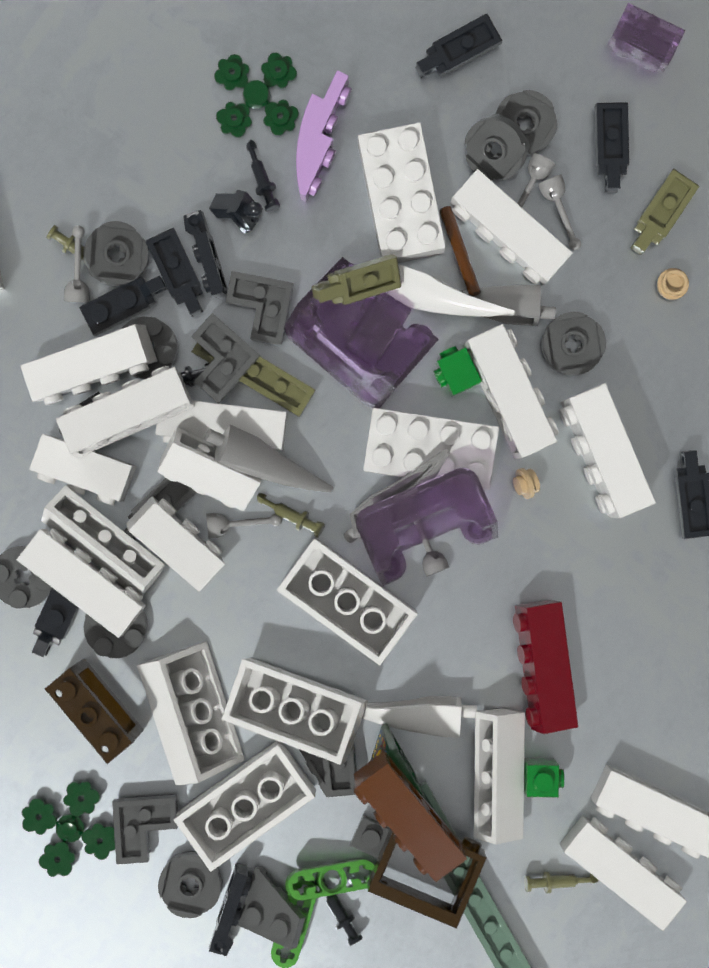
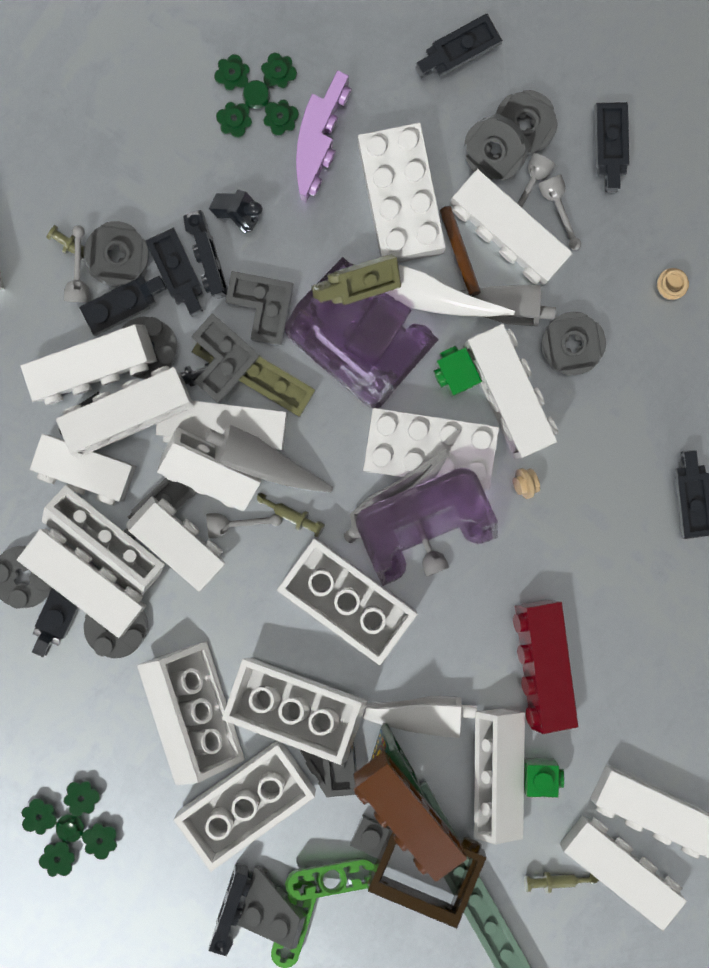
dark brown window [45,658,144,764] -> none
dark grey plate [112,795,178,864] -> none
dark grey plate [158,852,222,918] -> none
black piece [246,140,280,212] -> none
black piece [314,877,363,946] -> none
white brick [559,383,656,518] -> none
clear purple brick [607,3,685,72] -> none
olive hinge [631,169,699,255] -> none

